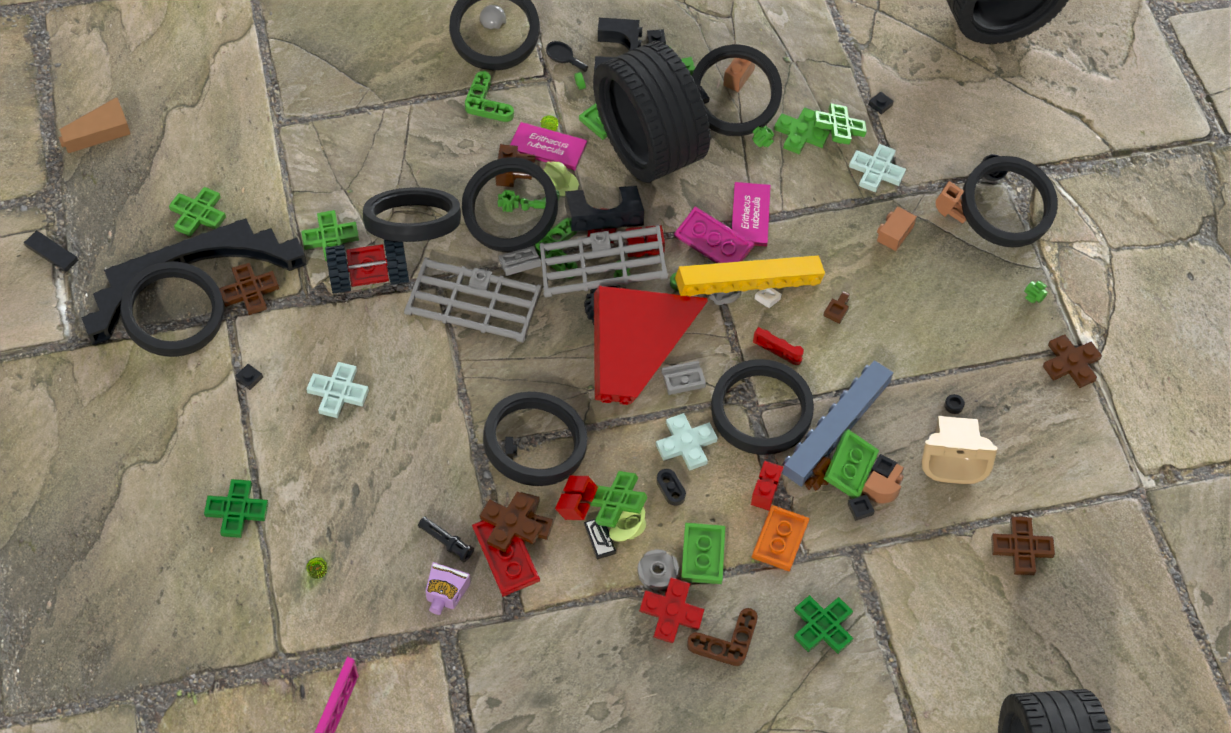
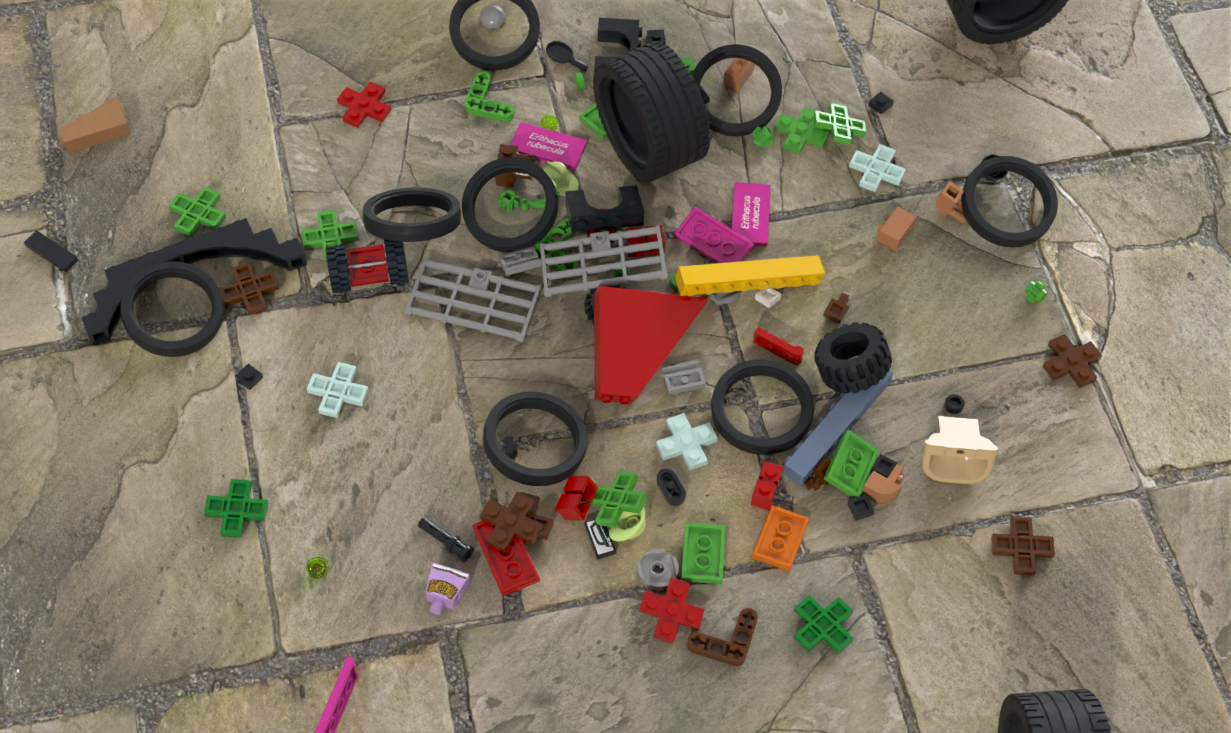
none -> red plate [337,82,392,128]
none -> black tyre [814,322,892,393]

